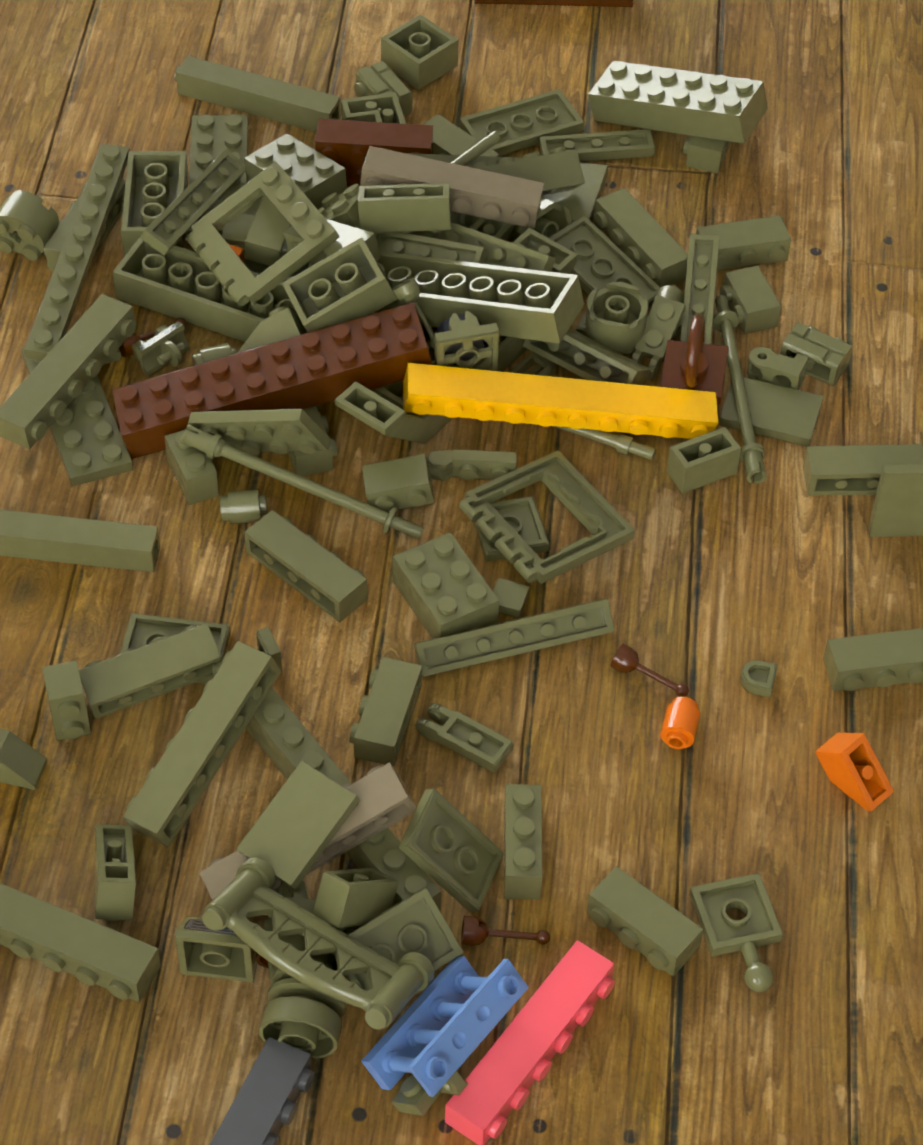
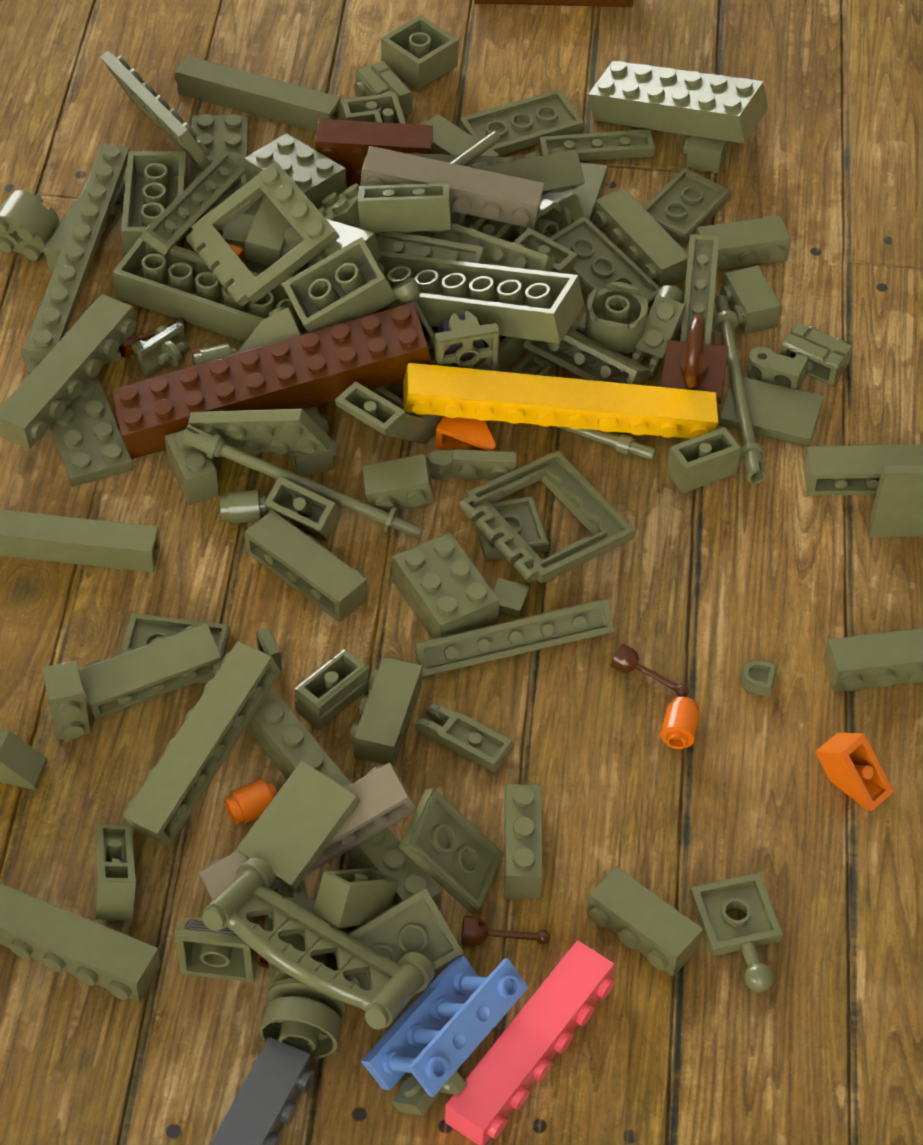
none -> olive plate [100,50,211,171]
none -> orange brick [224,778,277,825]
none -> olive brick [264,476,343,541]
none -> olive brick [294,649,369,729]
none -> orange slope [436,416,496,451]
none -> olive tile [643,168,732,245]

